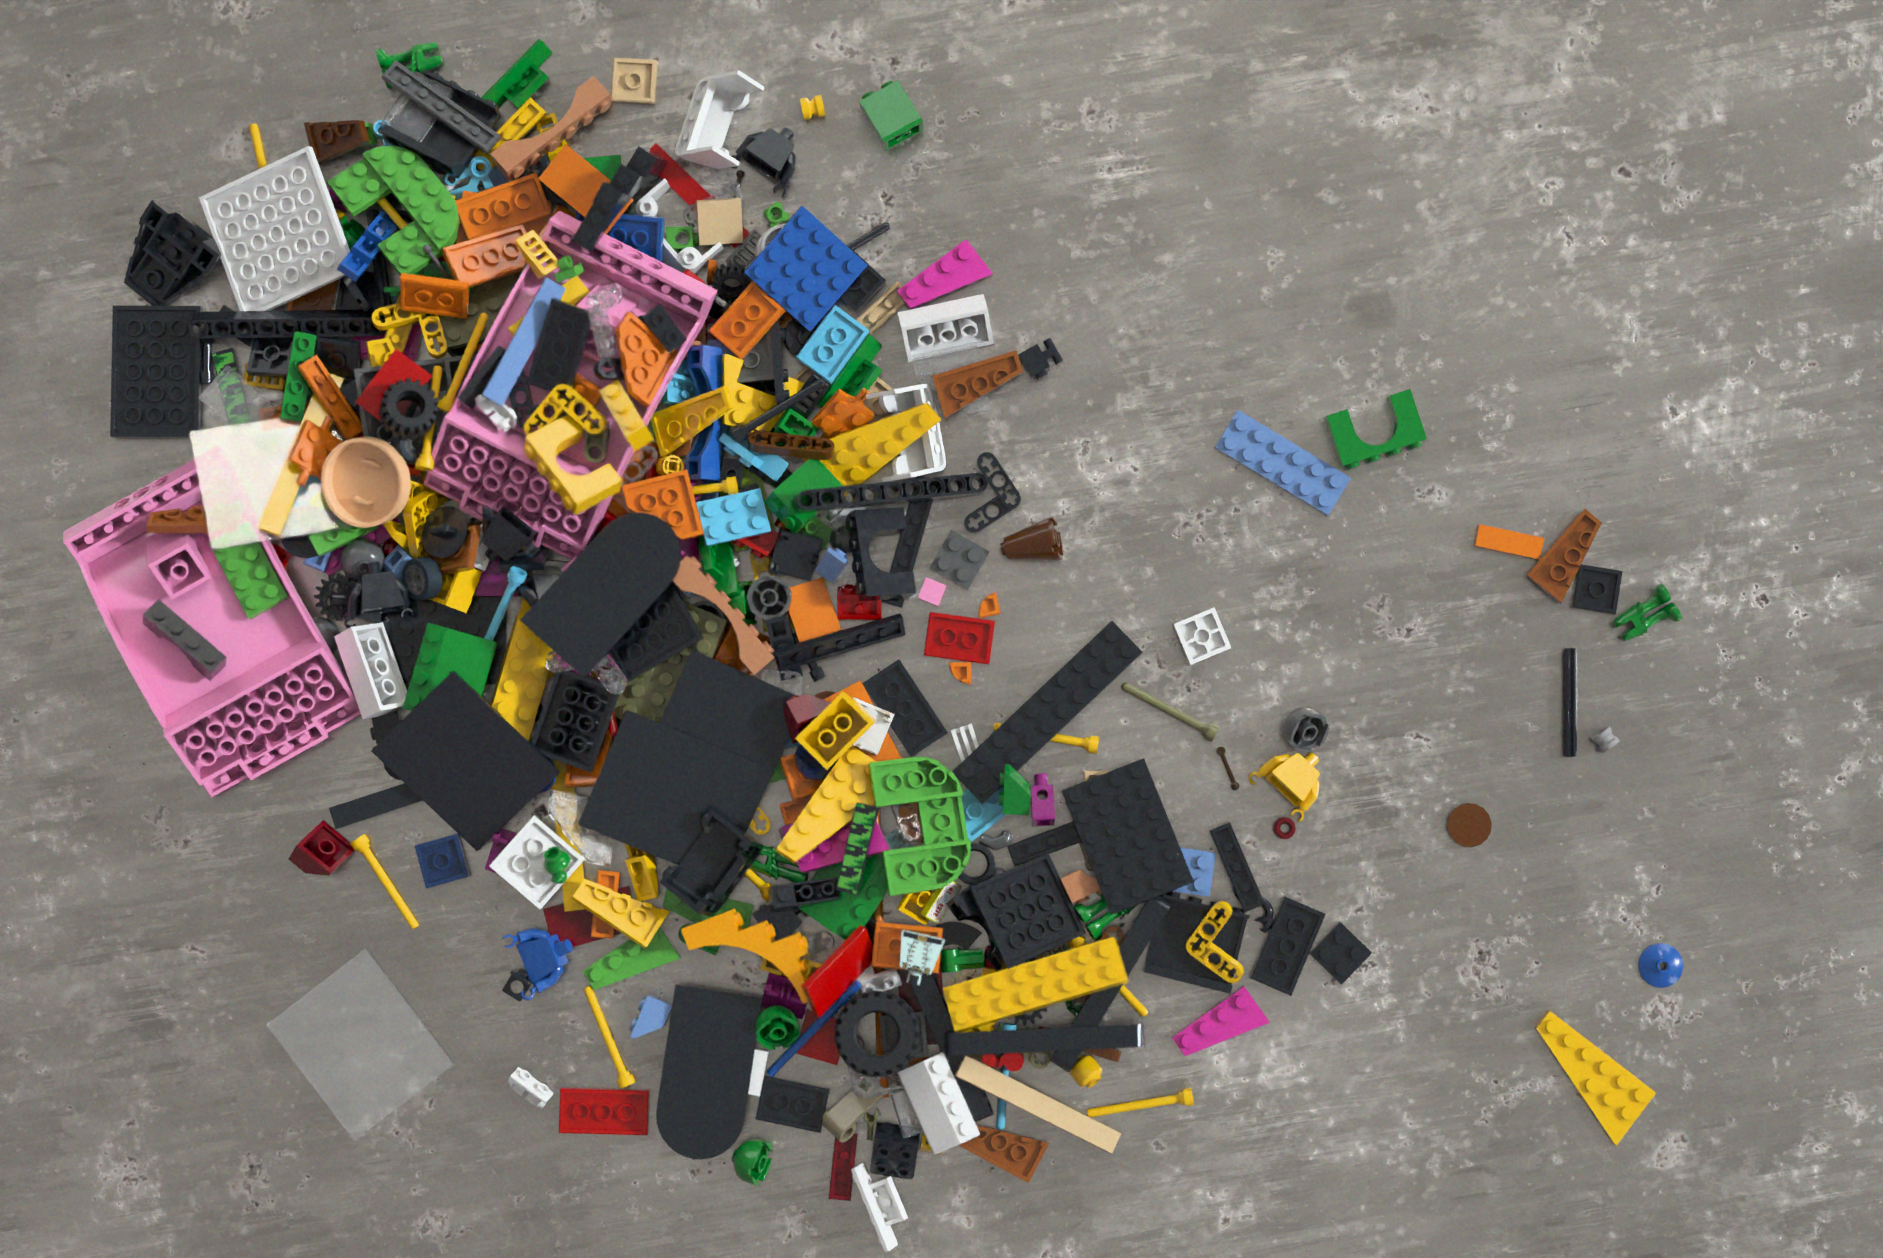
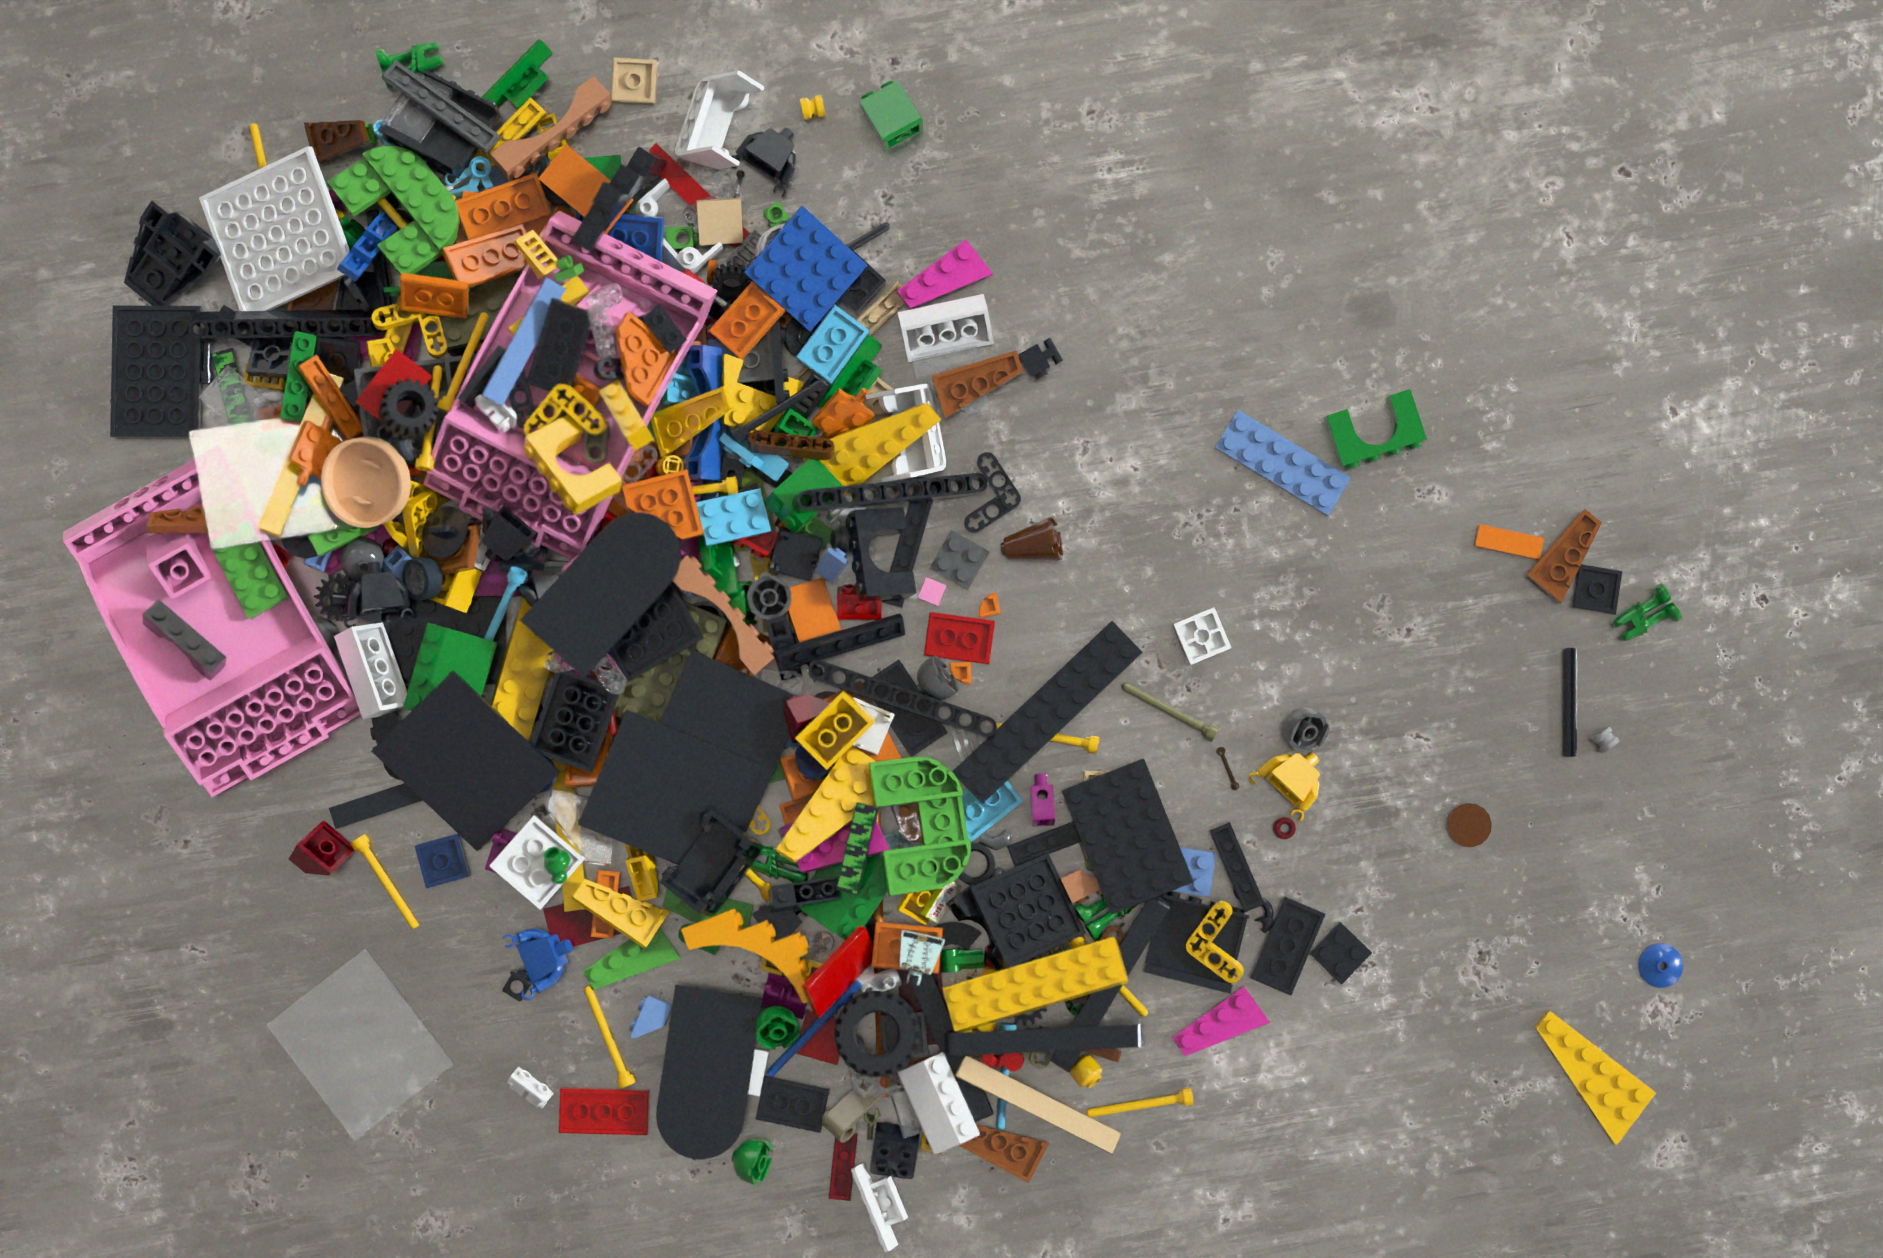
dark grey hinge [423,244,453,280] -> none
green slope [998,764,1031,815] -> none
none -> black beam [808,660,997,738]
none -> dark grey cylinder [917,655,959,700]

